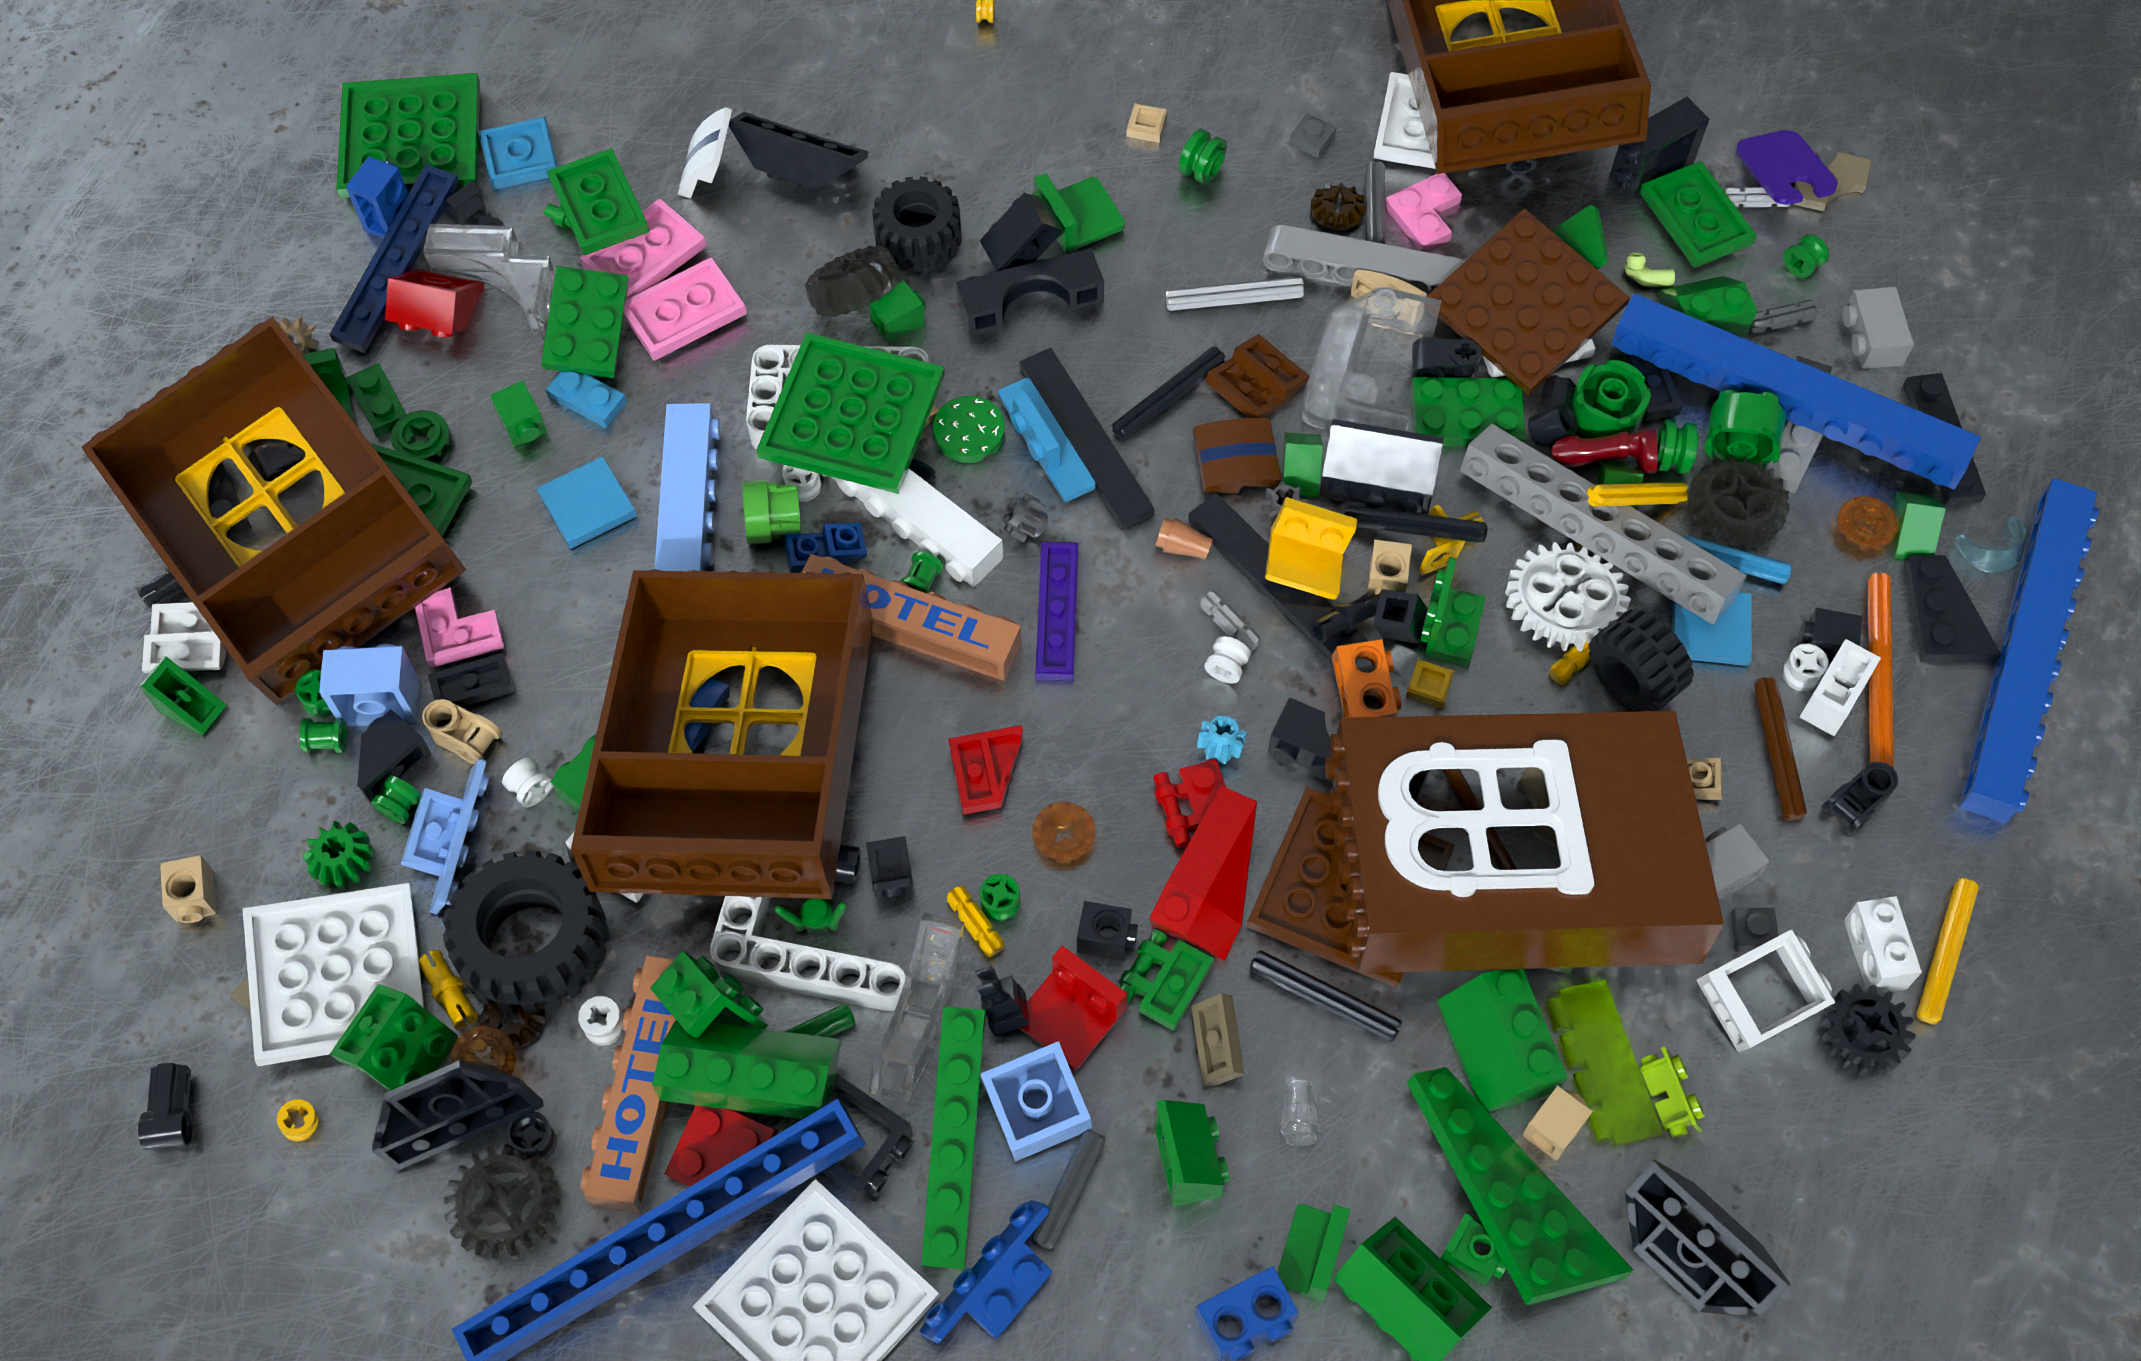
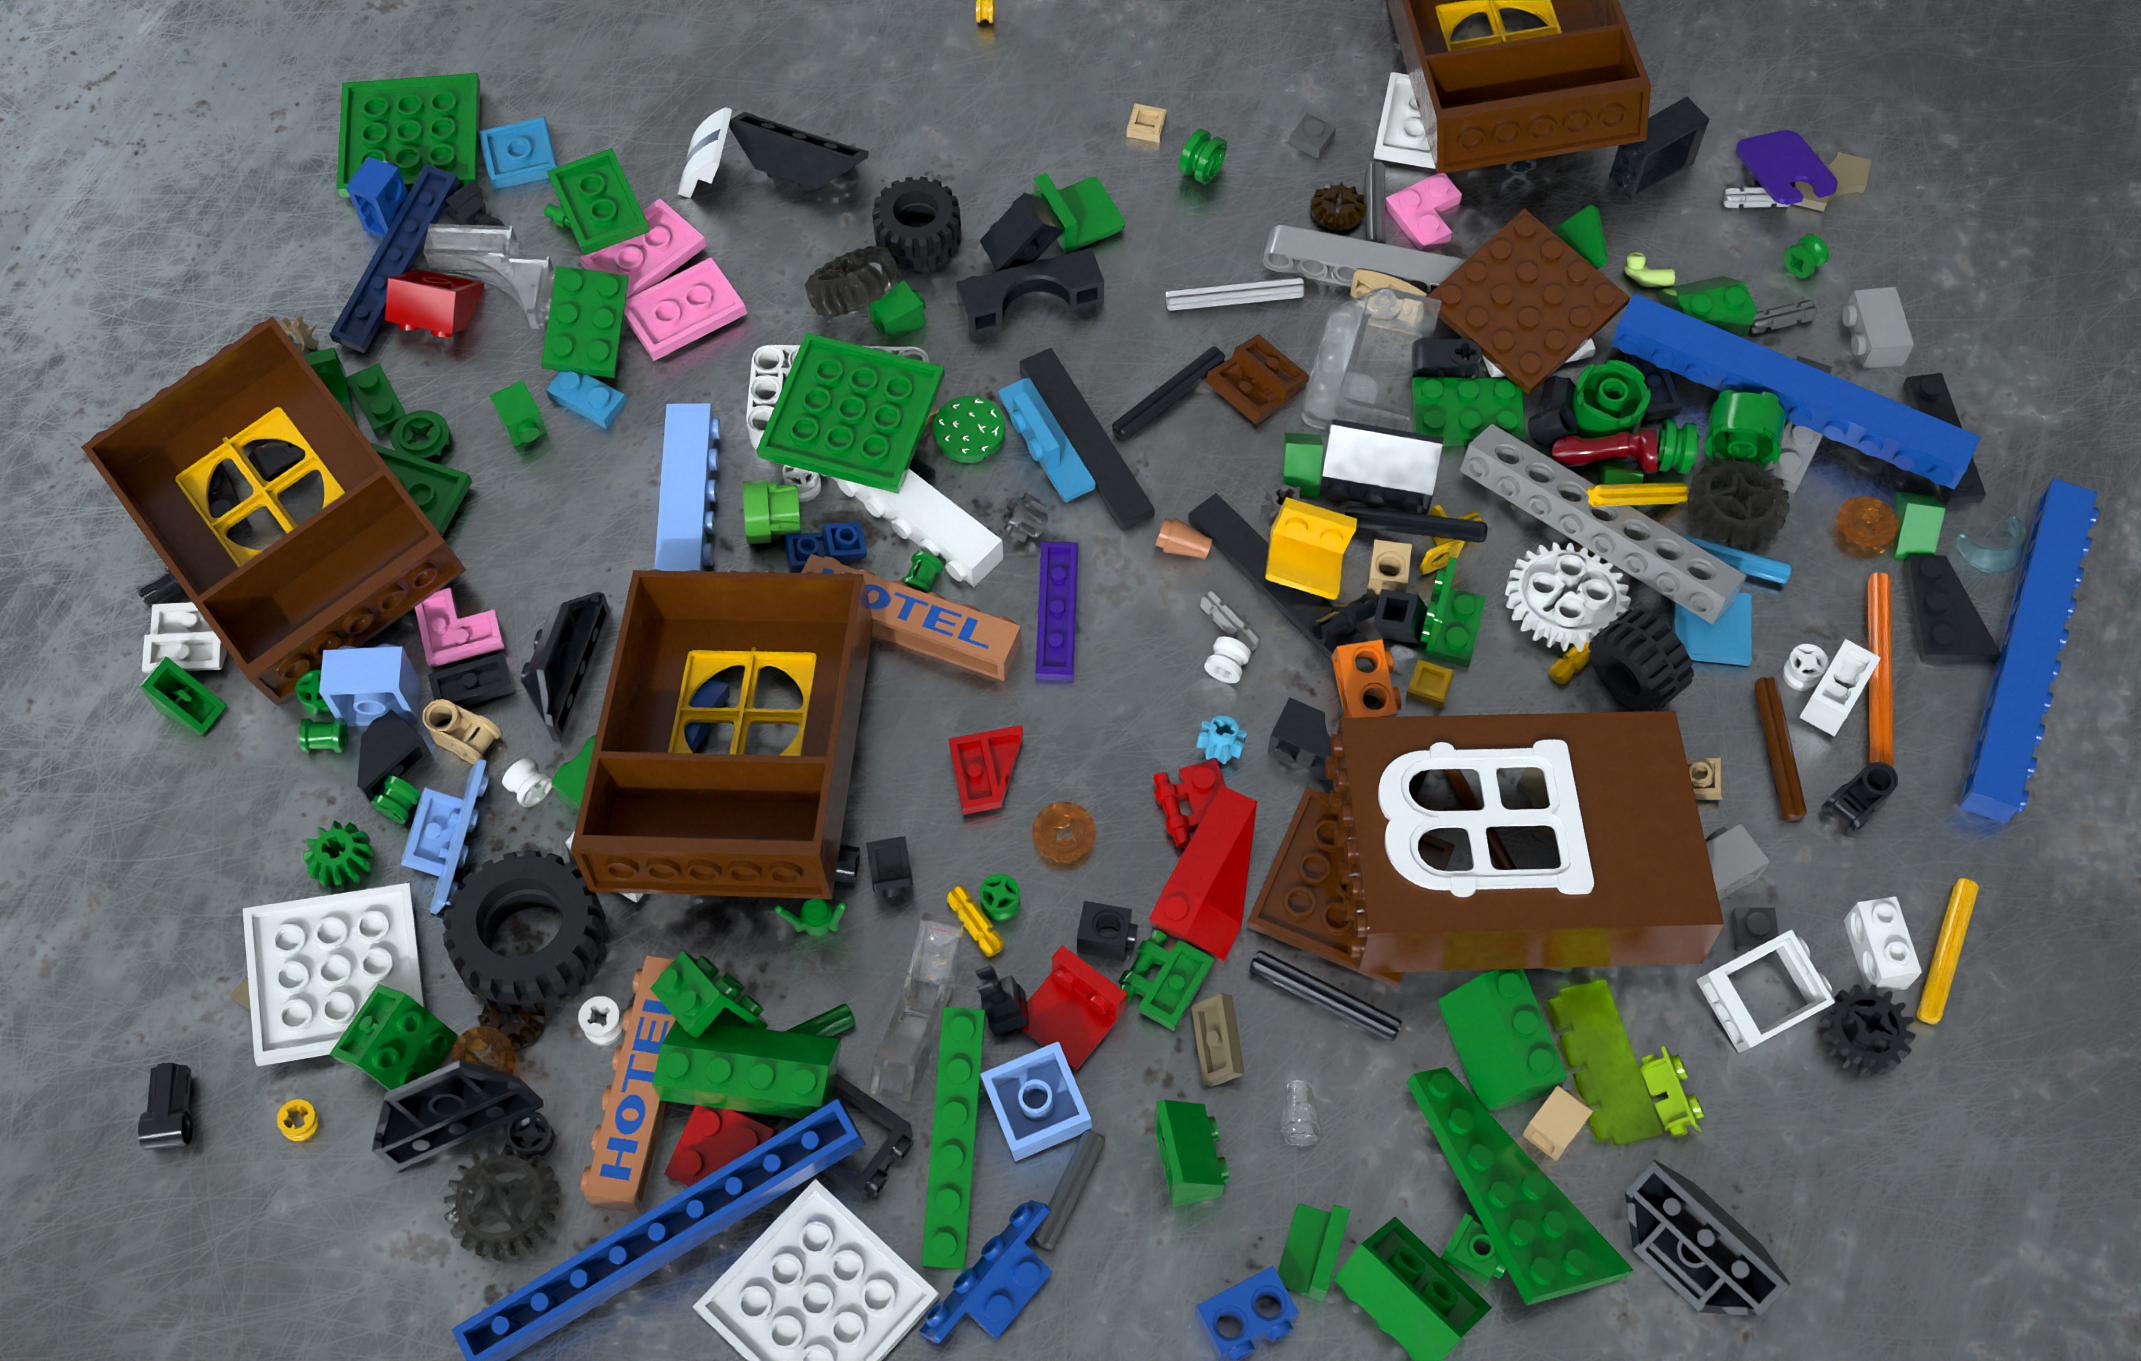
tan brick [160,855,217,923] -> none
yellow pin [418,950,479,1030] -> none
dark azure tile [536,456,637,549] -> none
white beam [710,896,909,1011] -> none
reddish brown slope [1193,418,1282,494] -> none
green plate [1640,161,1757,268] -> none
black brick [1798,607,1862,663] -> none
none -> black wedge [521,592,611,743]

